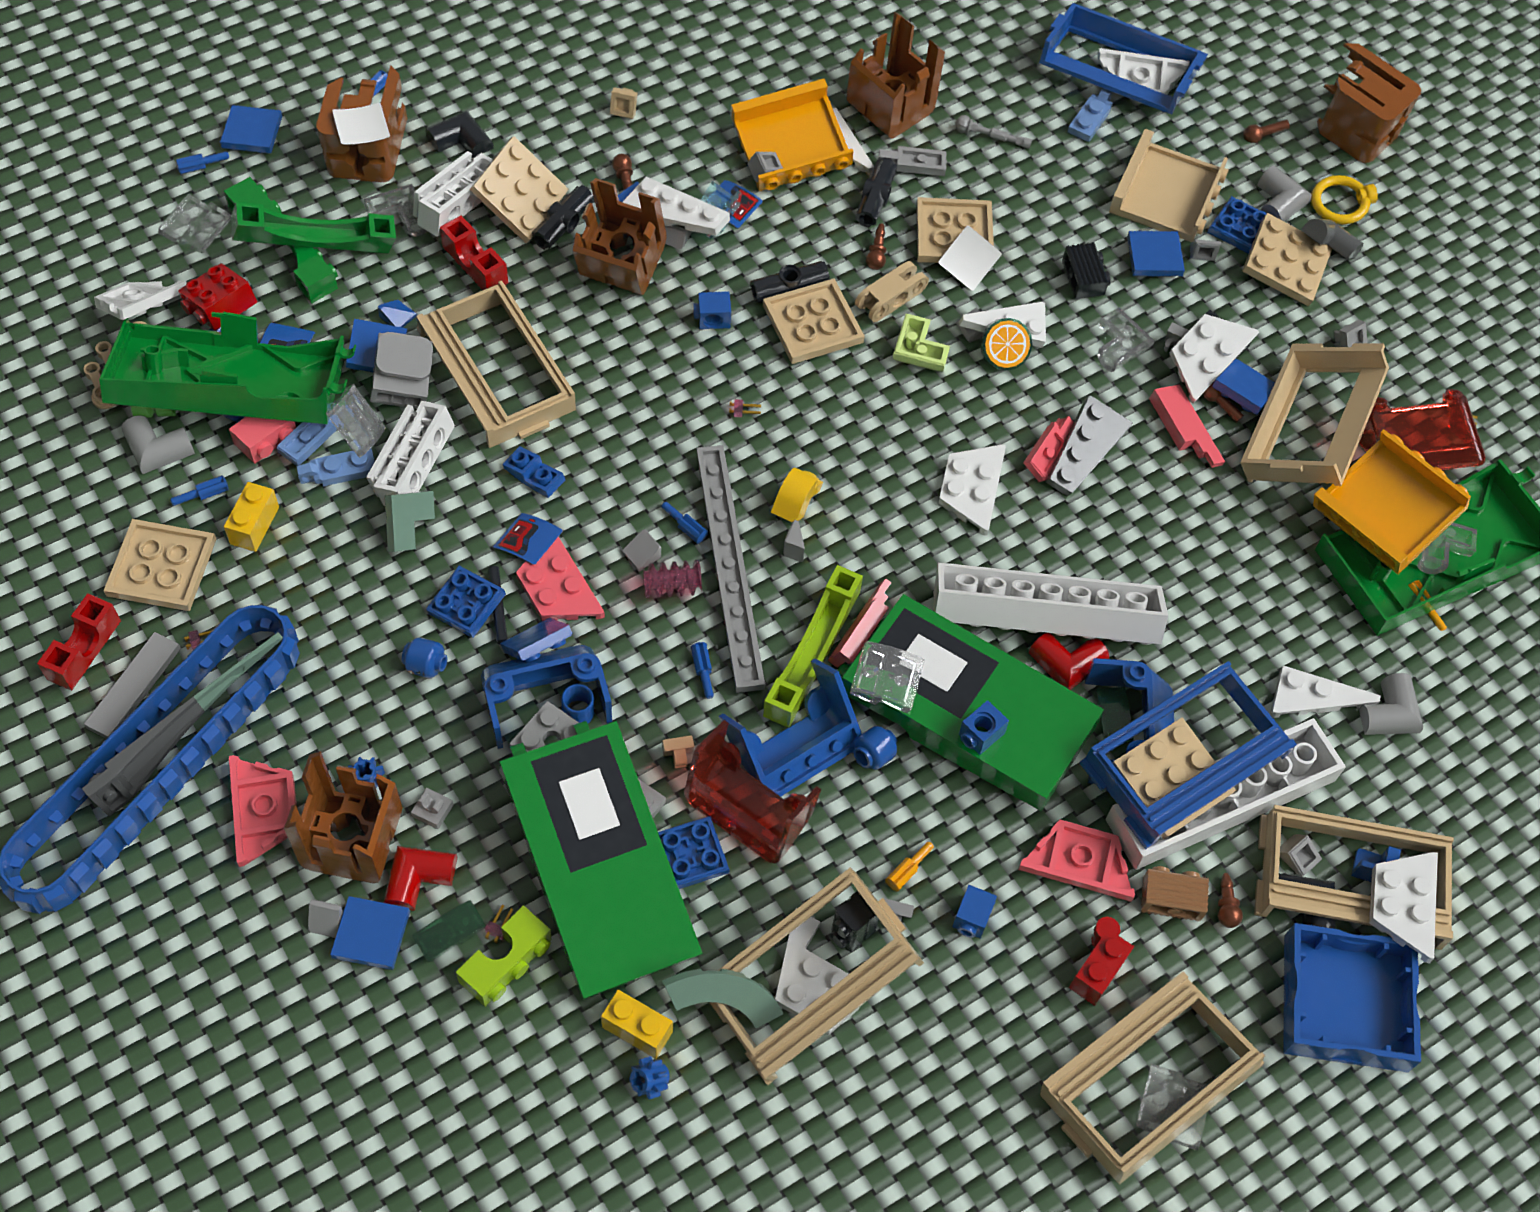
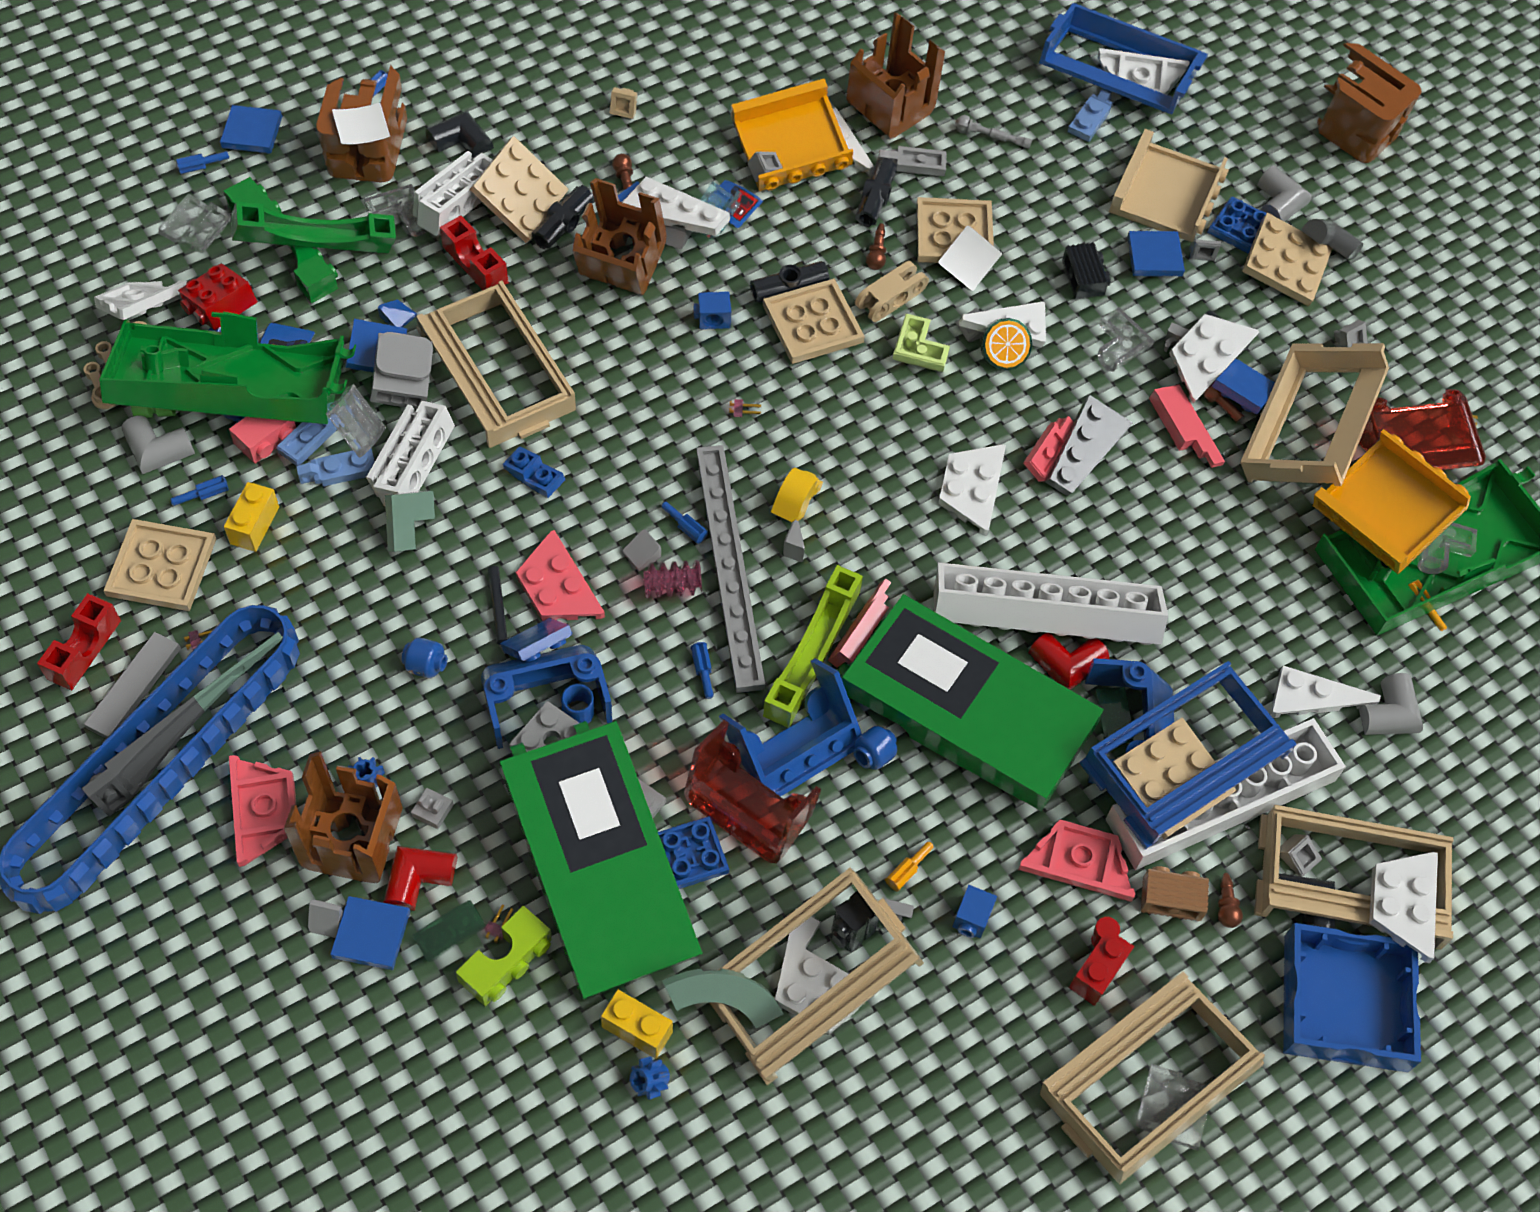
blue tile [426,566,506,638] -> none
sticker [493,513,563,565] -> none
tan tile [662,735,694,769] -> none
clear slope [850,641,925,713] -> none
blue brick [959,700,1009,755] -> none
copper bar [1243,119,1290,143] -> none
yellow piece [1311,175,1378,224] -> none
blue panel [1351,846,1401,883] -> none

